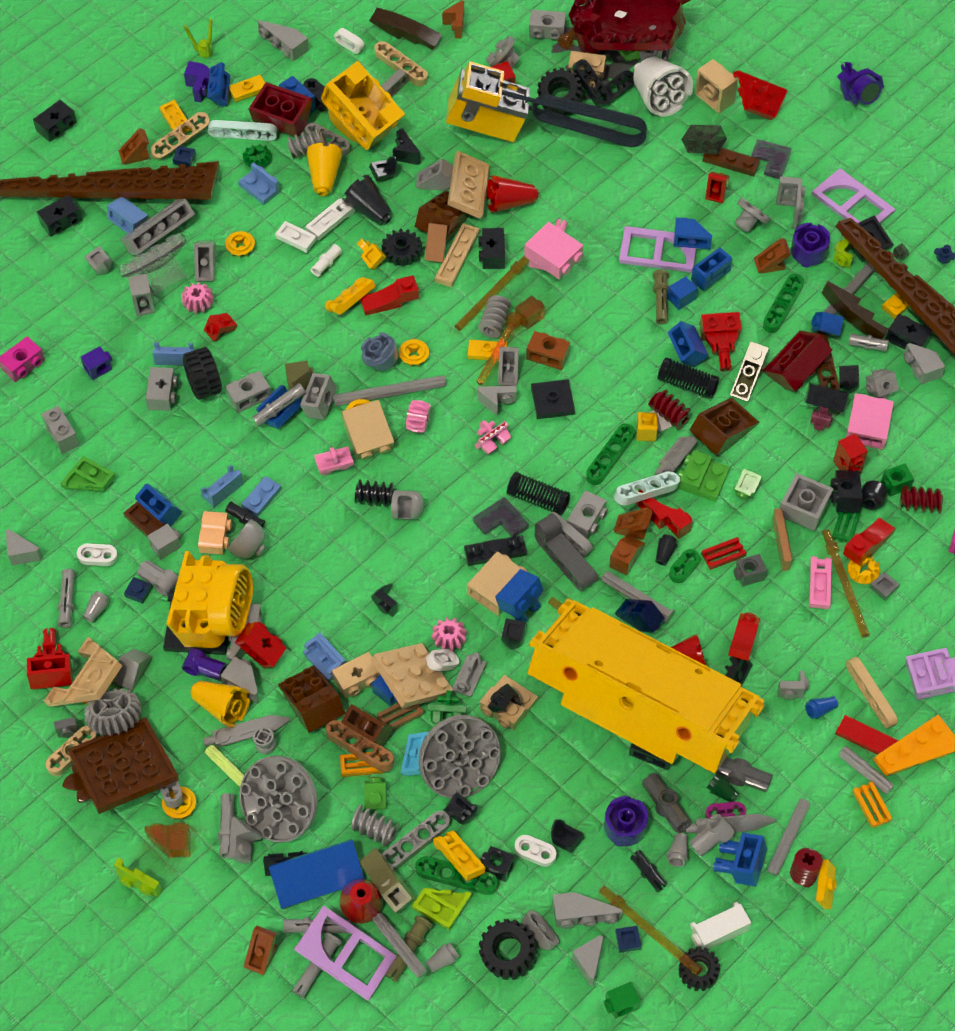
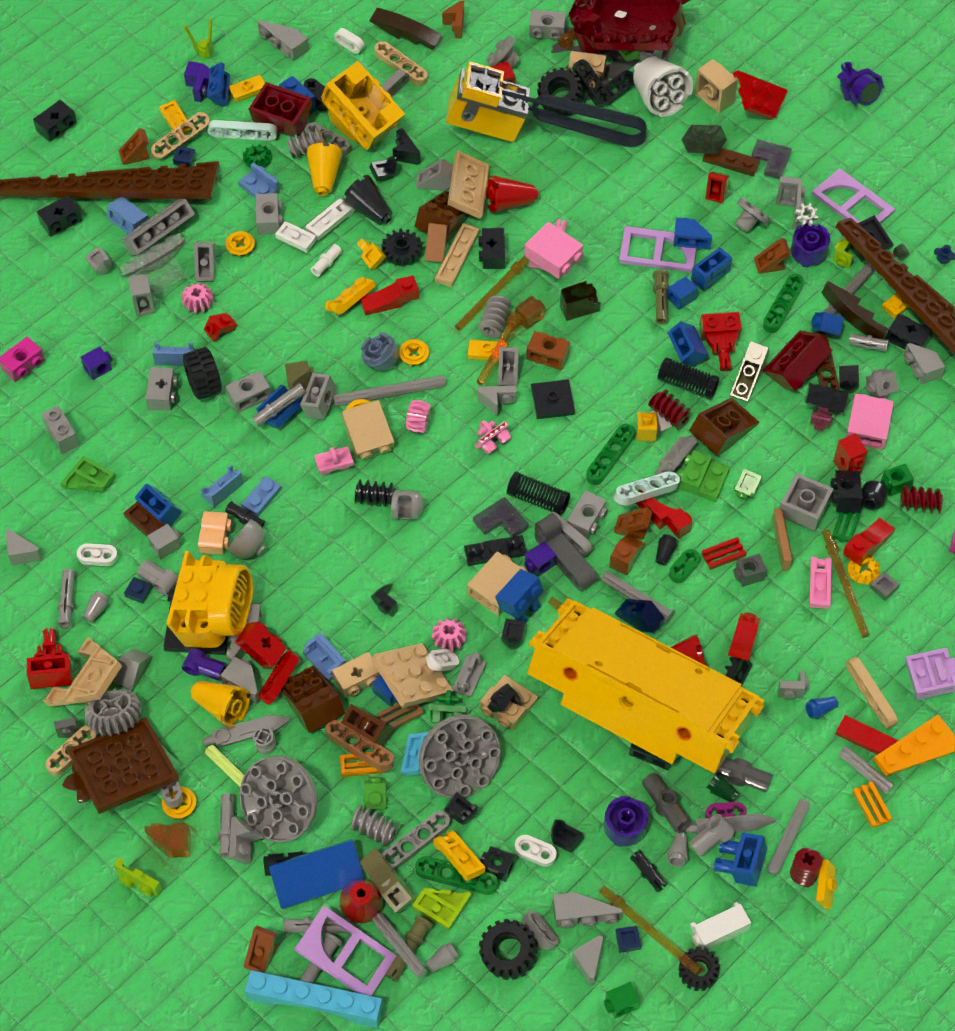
none -> medium azure arch [245,970,383,1028]
none -> light grey brick [255,193,283,235]
none -> red beam [258,650,299,705]
none -> dark purple brick [524,541,557,577]
none -> piece [560,281,601,321]
none -> white gear [795,203,818,227]

